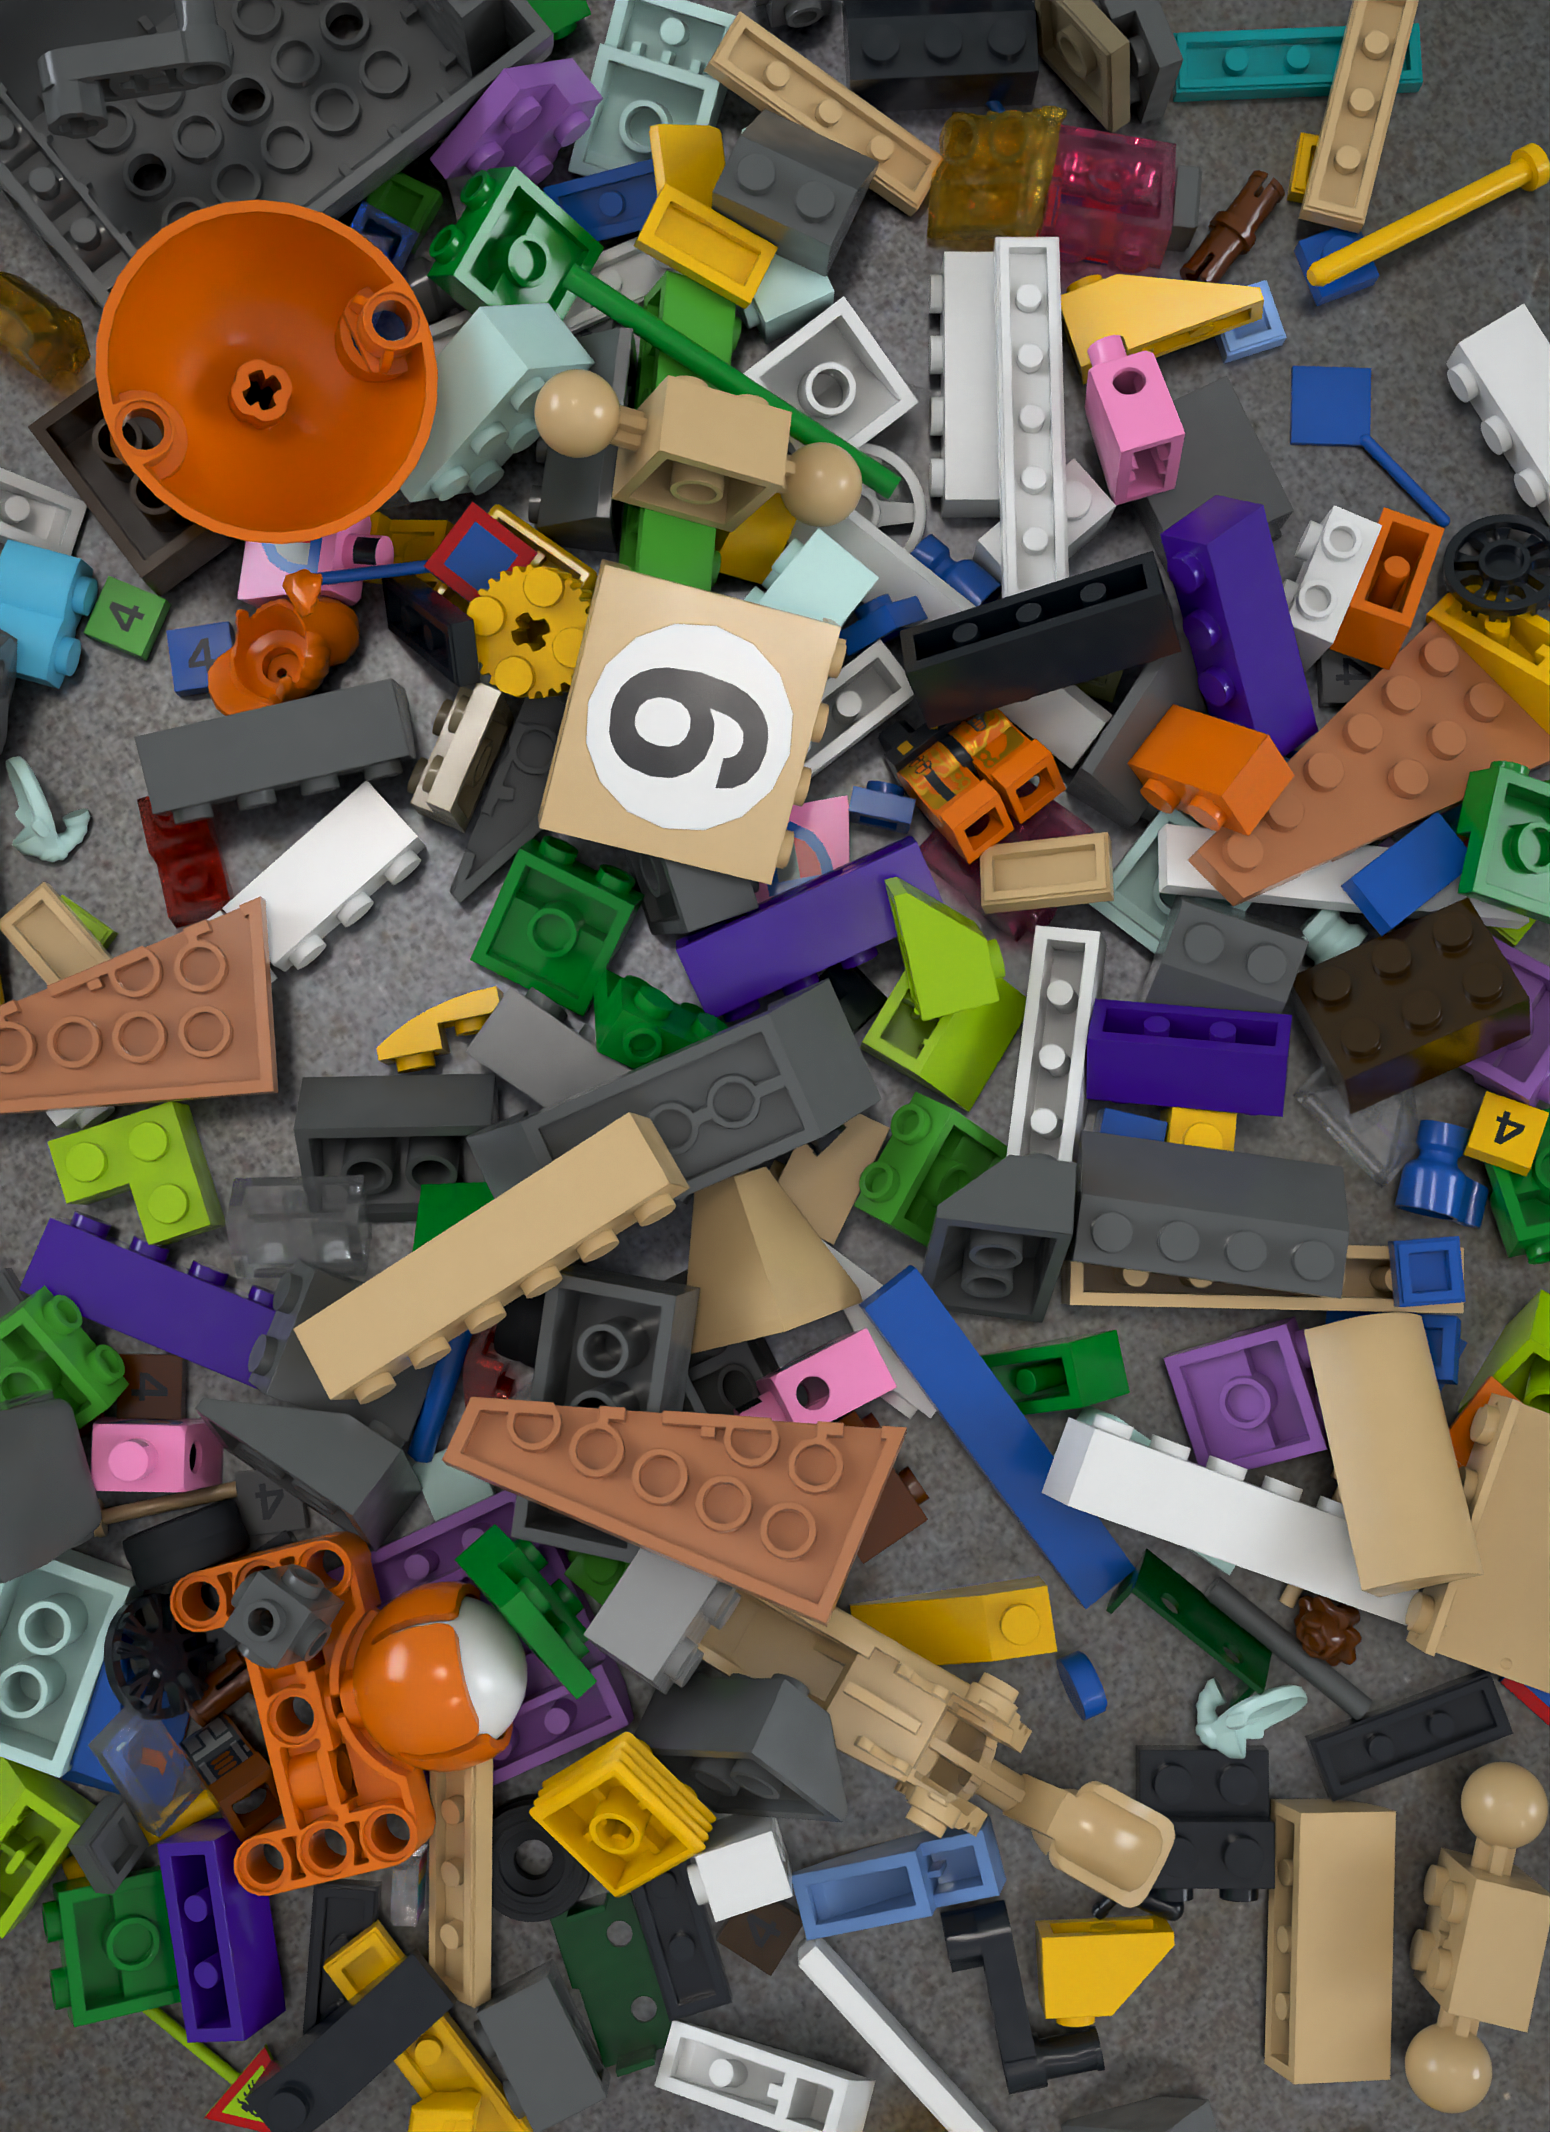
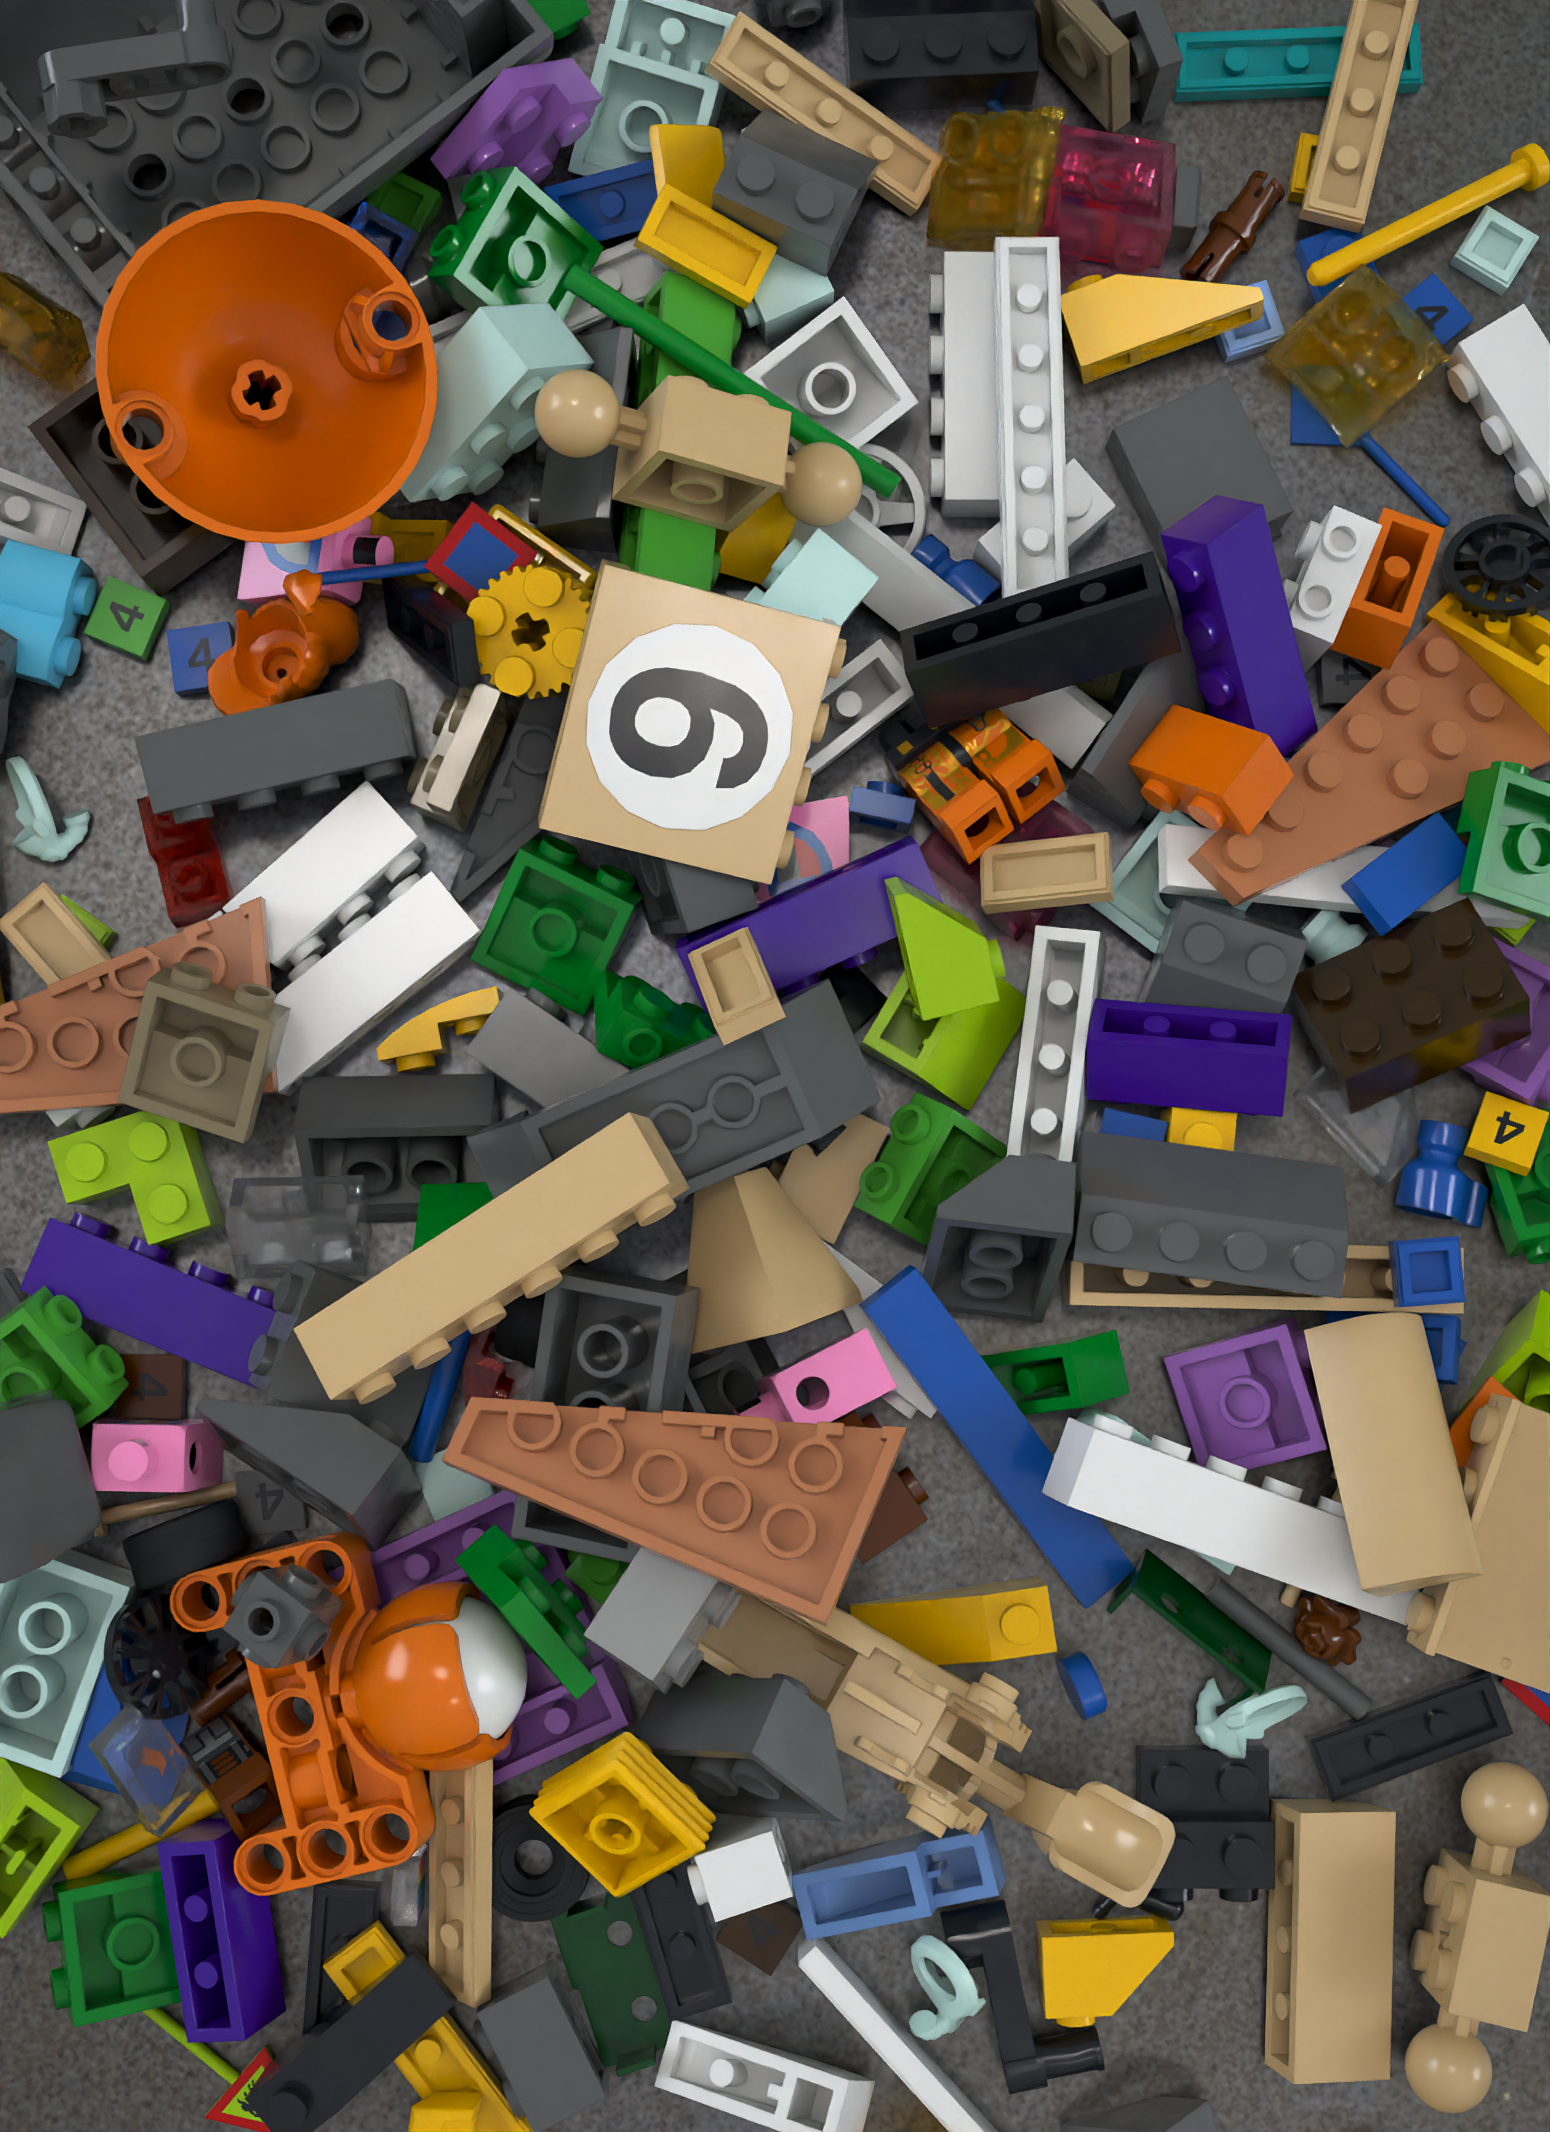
dark grey tile [67,1796,150,1894] -> none
blue plate [839,594,928,656] -> none
bright pink torso [1085,335,1185,505] -> none
none -> dark tan plate [118,962,291,1144]
none -> white brick [275,871,482,1096]
none -> tan tile [688,927,786,1045]
none -> light aqua piece [909,1935,986,2041]
none -> clear yellow slope [1263,264,1451,448]
none -> blue tile [1382,273,1474,366]
none -> light aqua tile [1449,205,1539,296]

